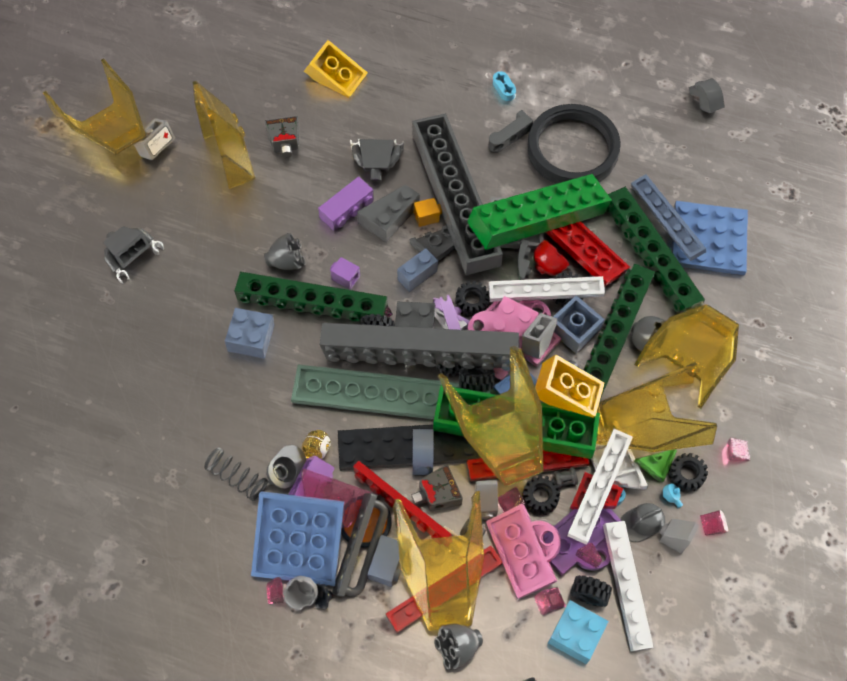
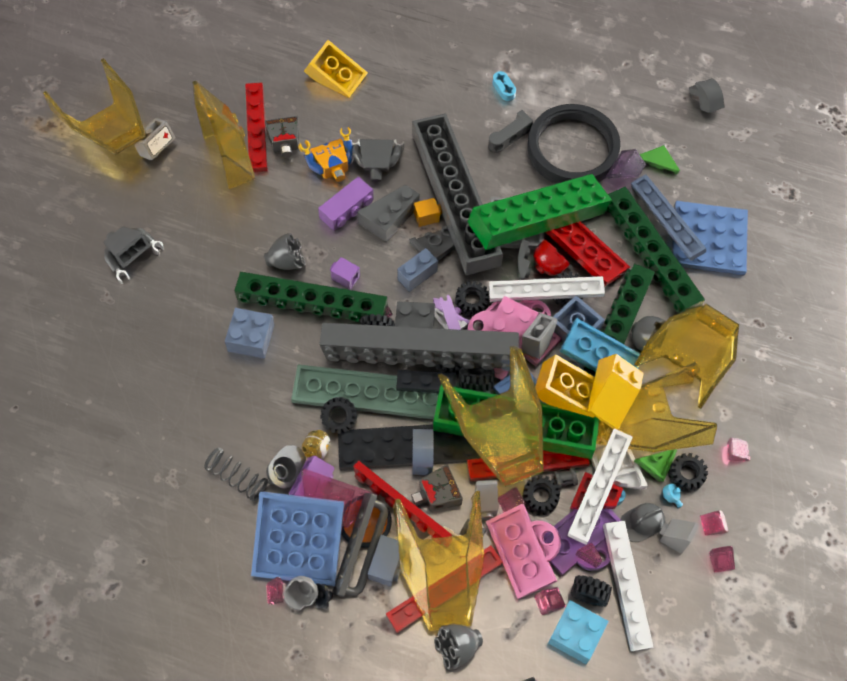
none -> red plate [245,82,268,173]
none -> torso [298,127,353,182]
none -> black tyre [320,397,357,434]
none -> black plate [396,370,456,393]
none -> dark azure tile [559,318,644,372]
none -> yellow slope [587,354,643,430]
none -> clear purple slope [606,149,646,179]
none -> bright green tile [635,145,680,174]
none -> clear pink slope [709,546,735,573]

